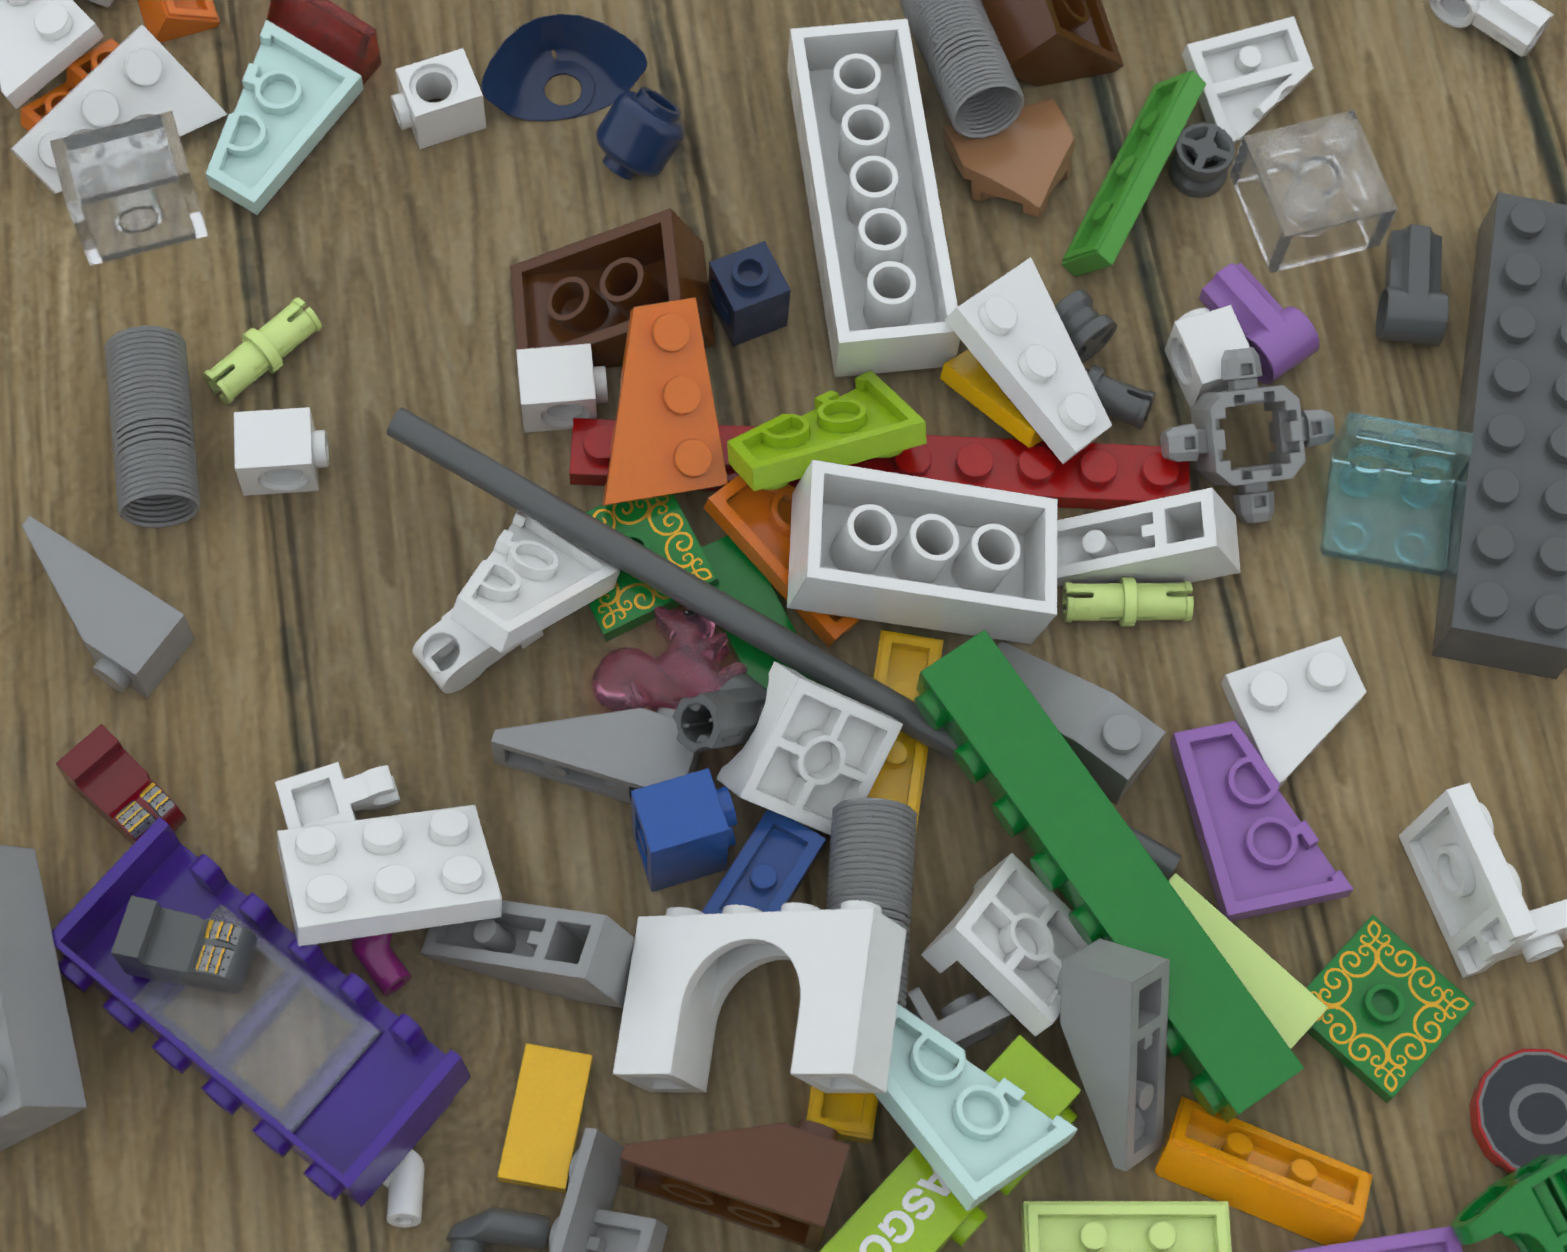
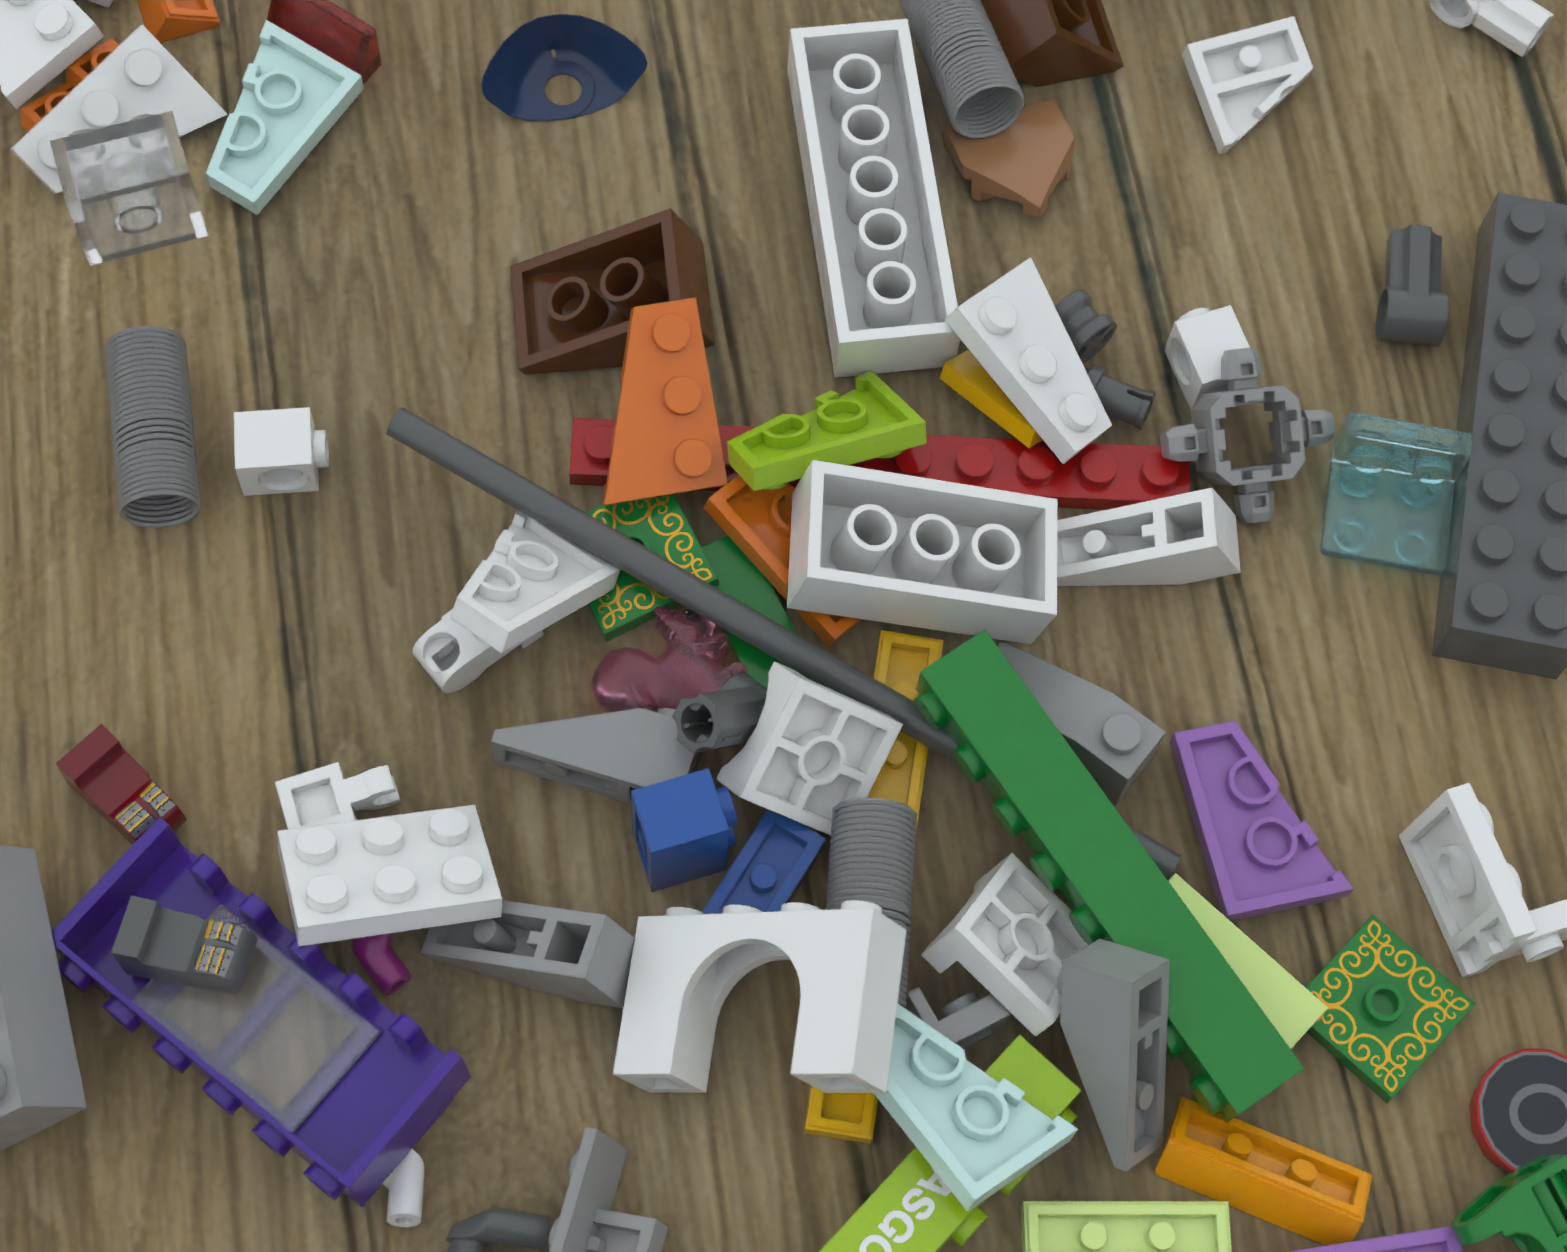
light grey slope [22,516,195,698] -> none
yellowish green pin [202,297,322,405] -> none
white brick [390,48,487,149] -> none
yellow tile [497,1043,593,1194] -> none
white brick [516,344,608,433] -> none
dark blue head [596,87,685,180] -> none
reddish brown slope [620,1120,851,1251] -> none
dark blue brick [708,241,791,347] -> none
bright green tile [1061,70,1206,277] -> none
yellowish green pin [1062,577,1194,627] -> none
dark grey wheel [1168,122,1235,198] -> none
medium lavender piece [1199,263,1320,384] -> none
white wing [1221,636,1367,789] -> none
clear brick [1230,110,1397,273] -> none

